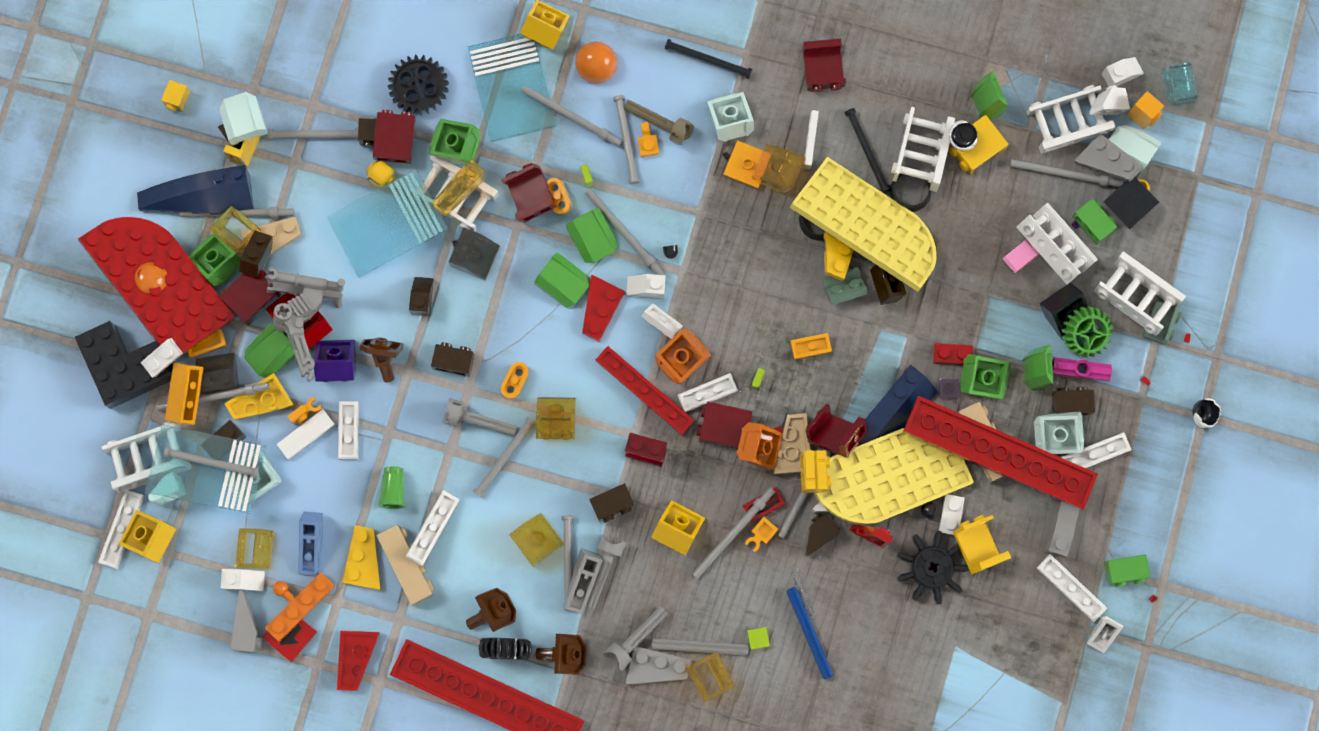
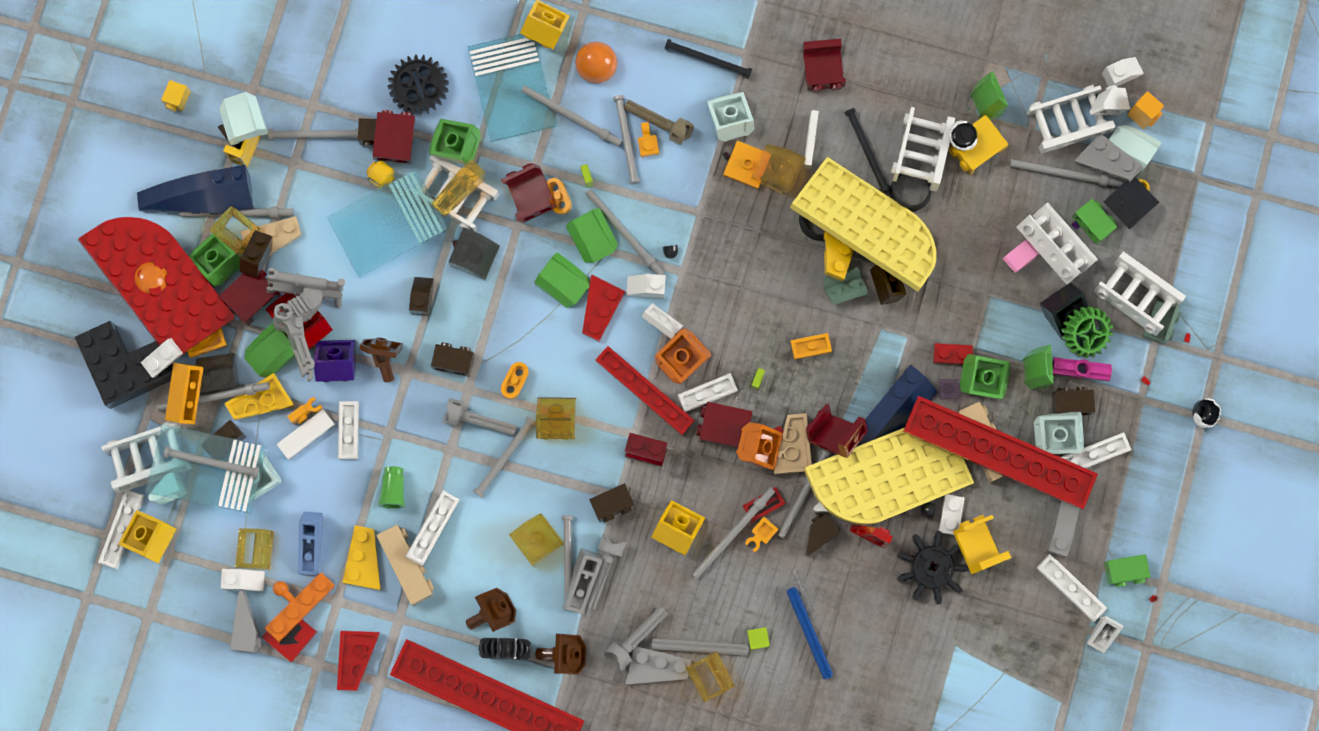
yellow brick [800,450,831,493] -> none
clear light blue brick [1163,63,1198,106] -> none

